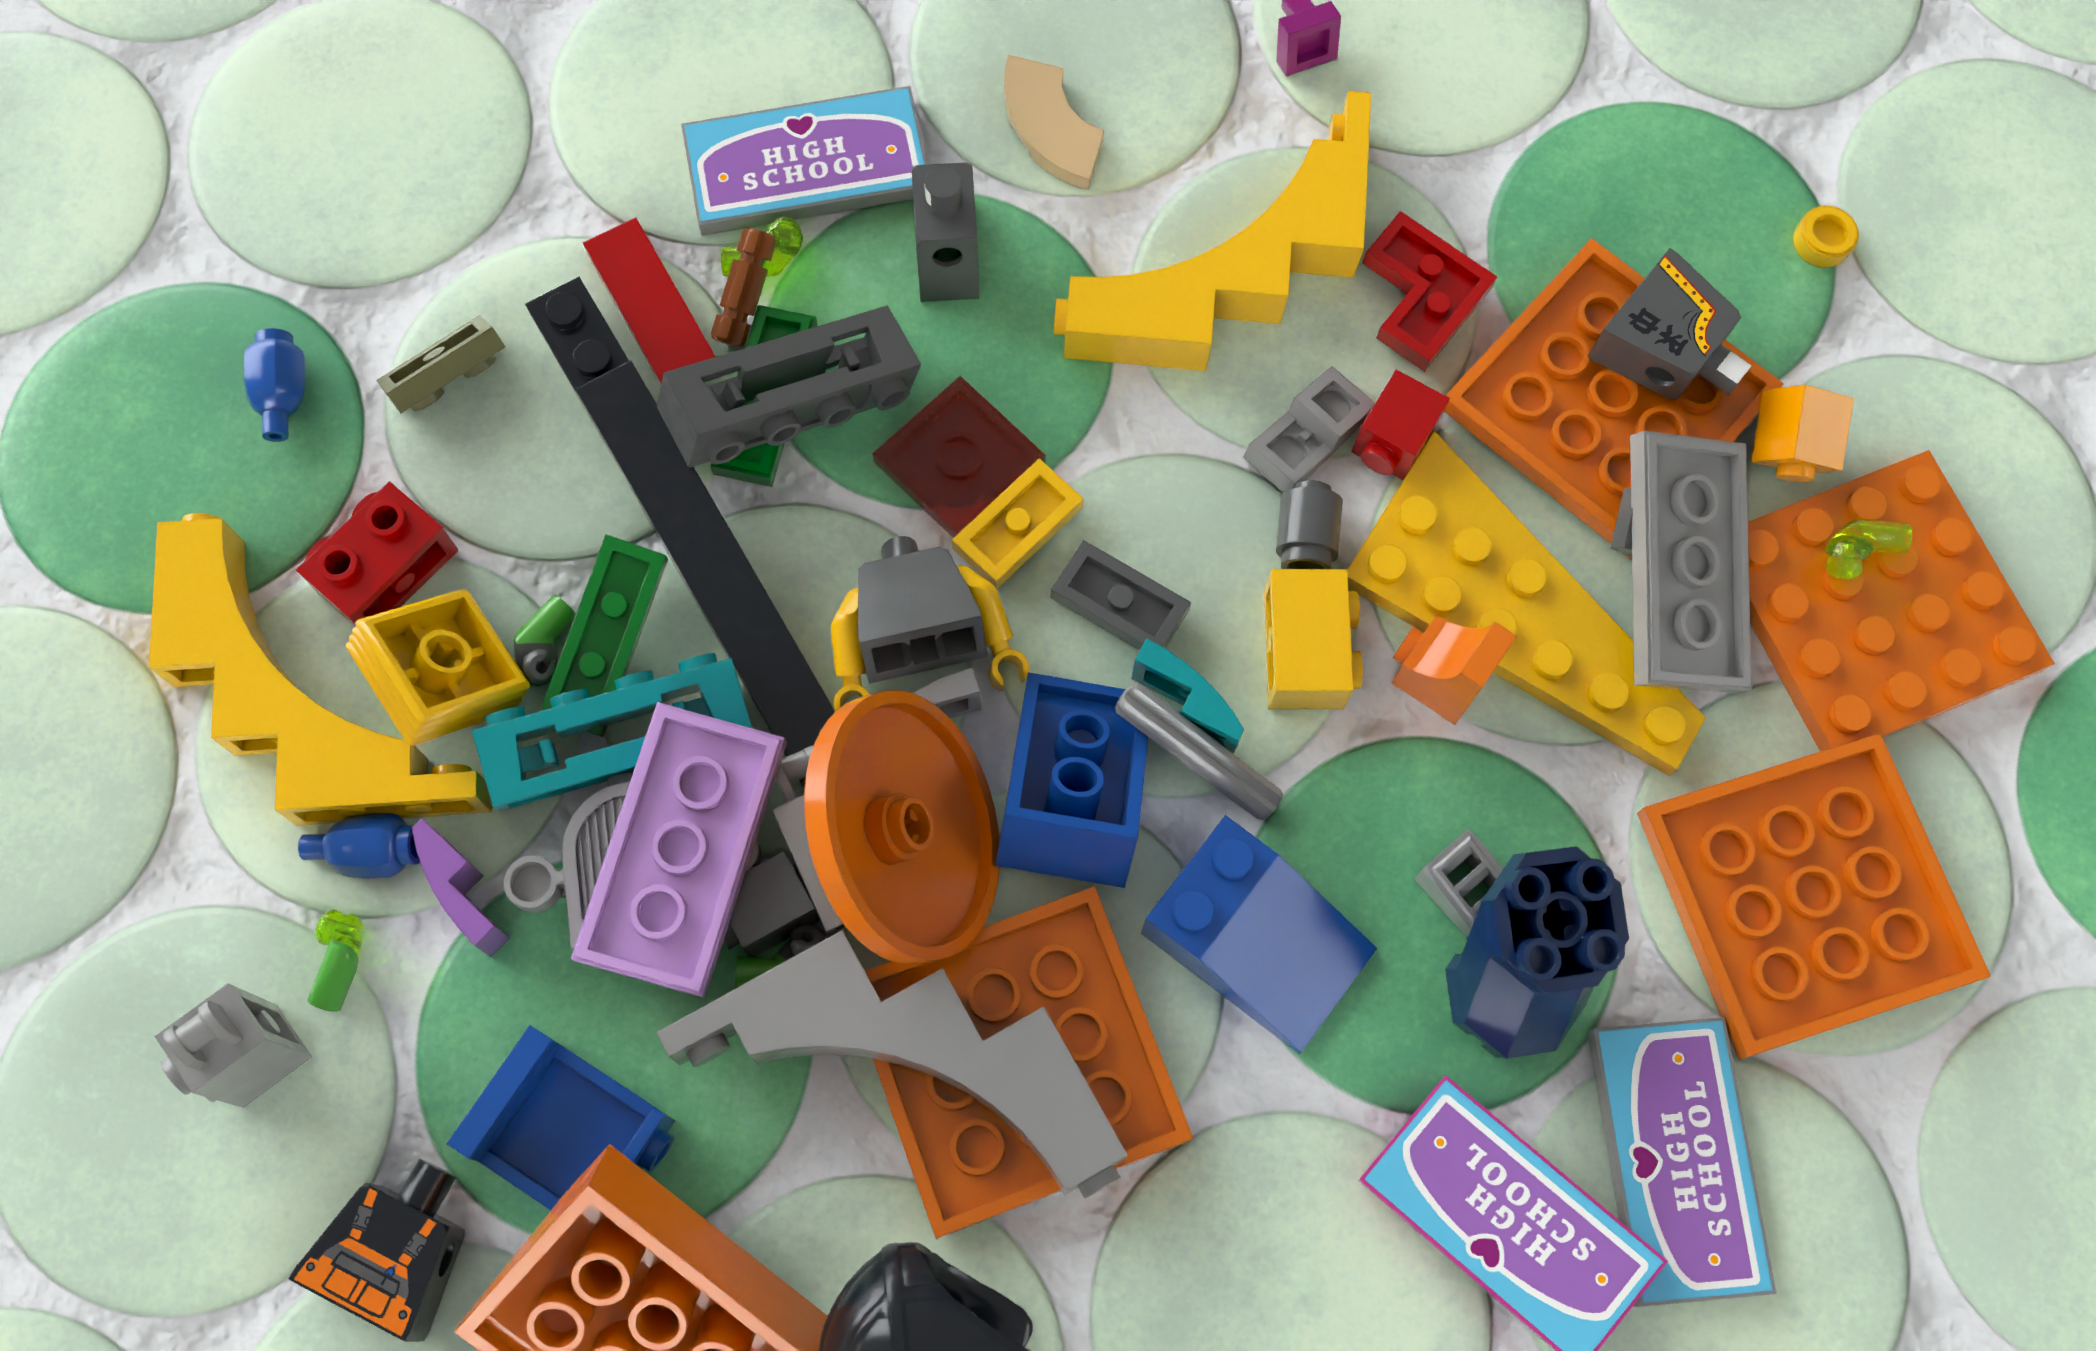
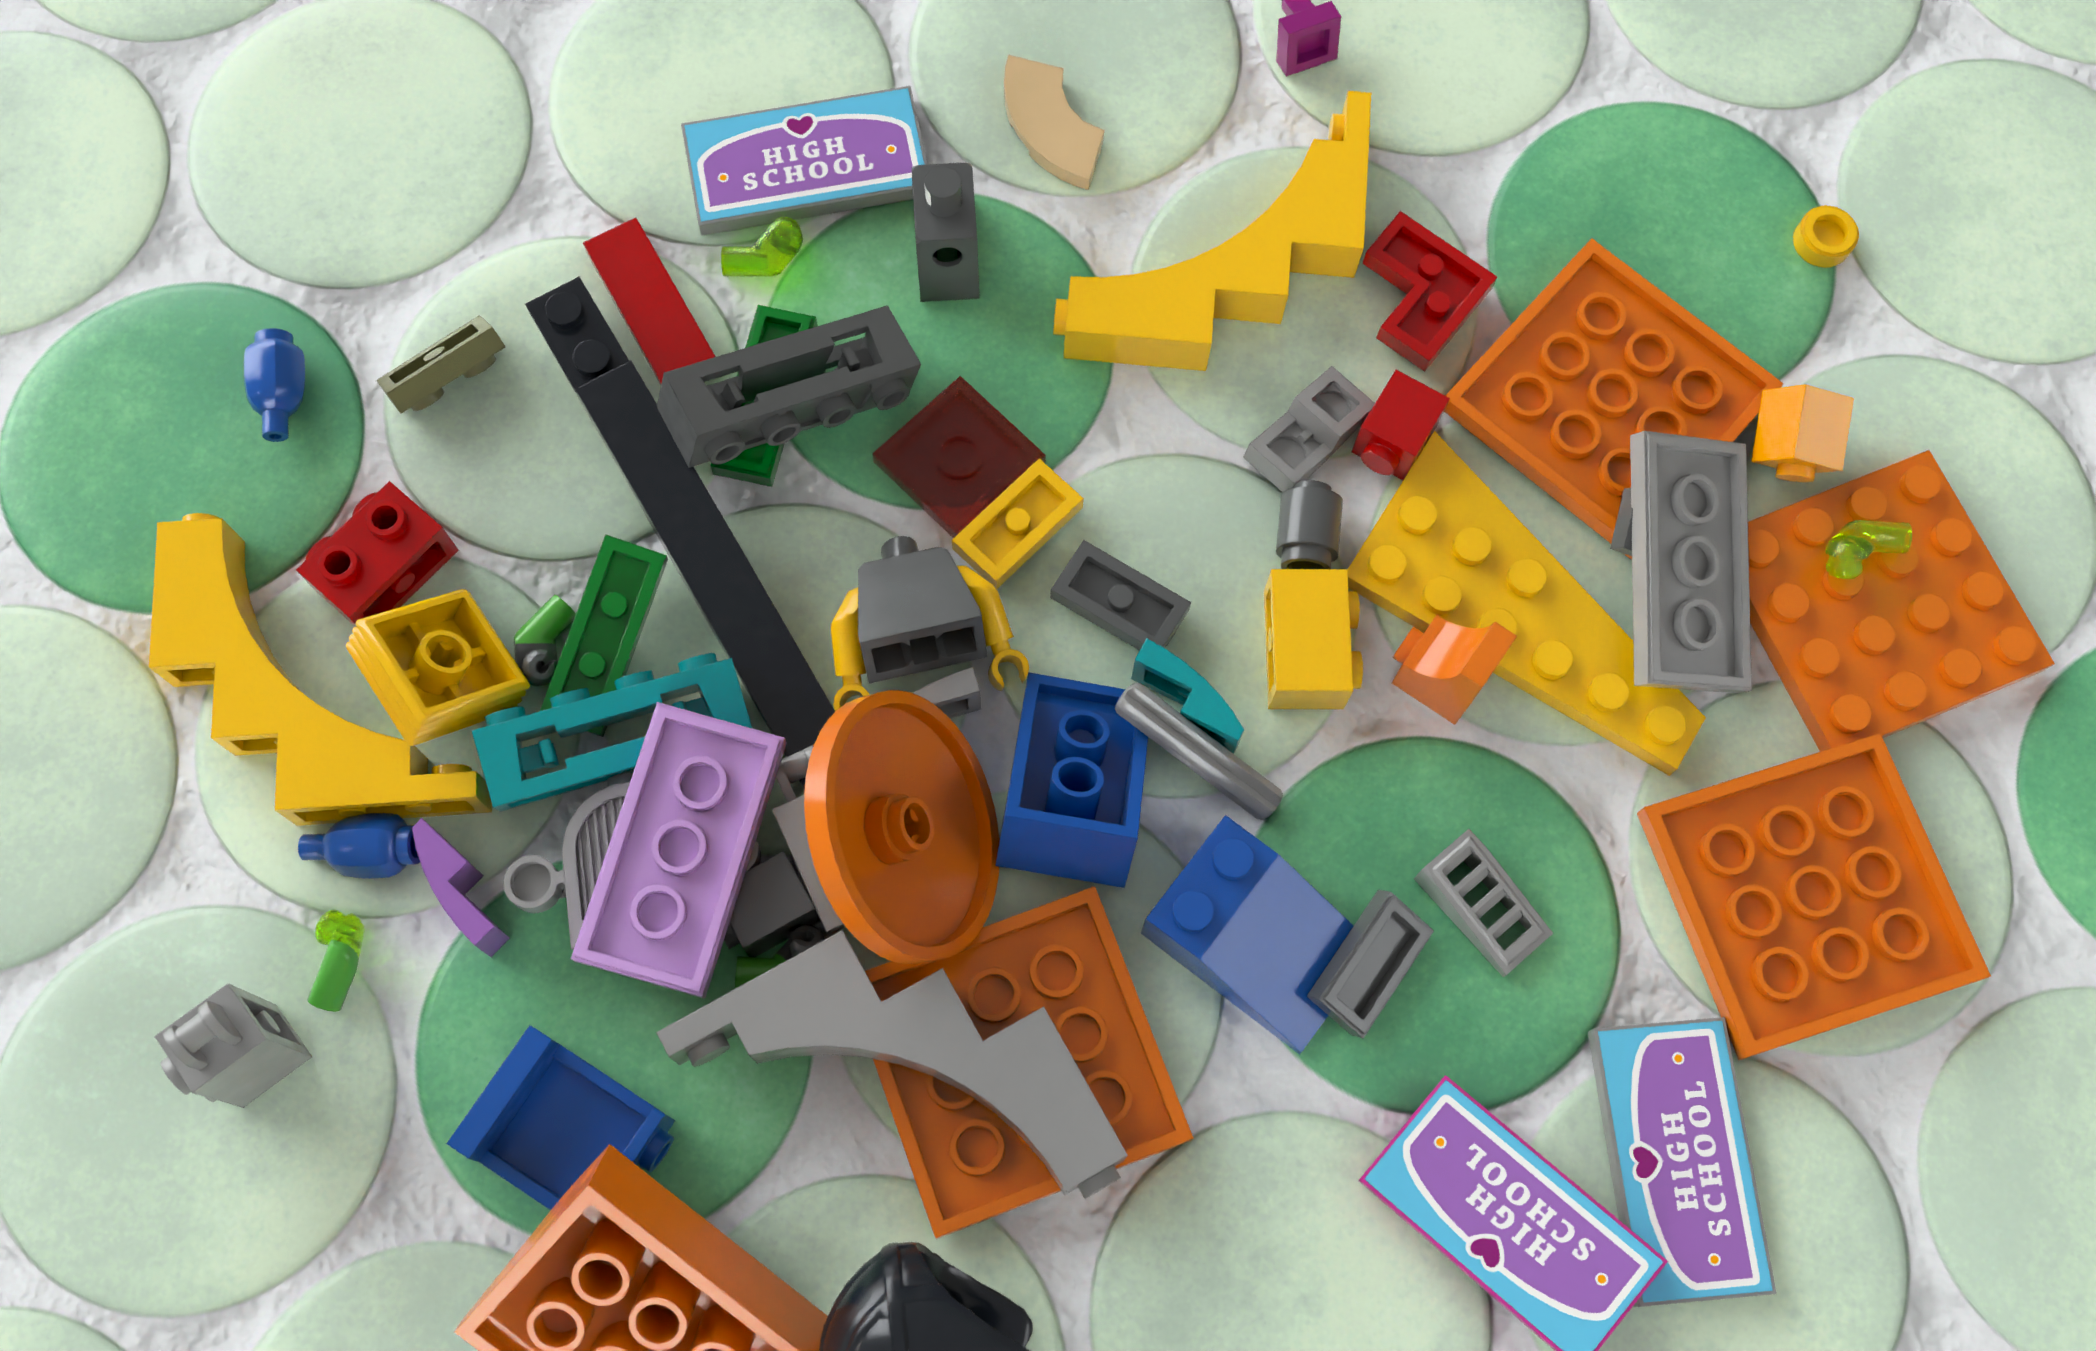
torso [288,1158,465,1342] -> none
dark orange axle [711,228,777,347] -> none
dark blue brick [1445,846,1629,1059] -> none
dark grey torso [1587,248,1752,400] -> none
none -> dark grey tile [1307,889,1434,1039]

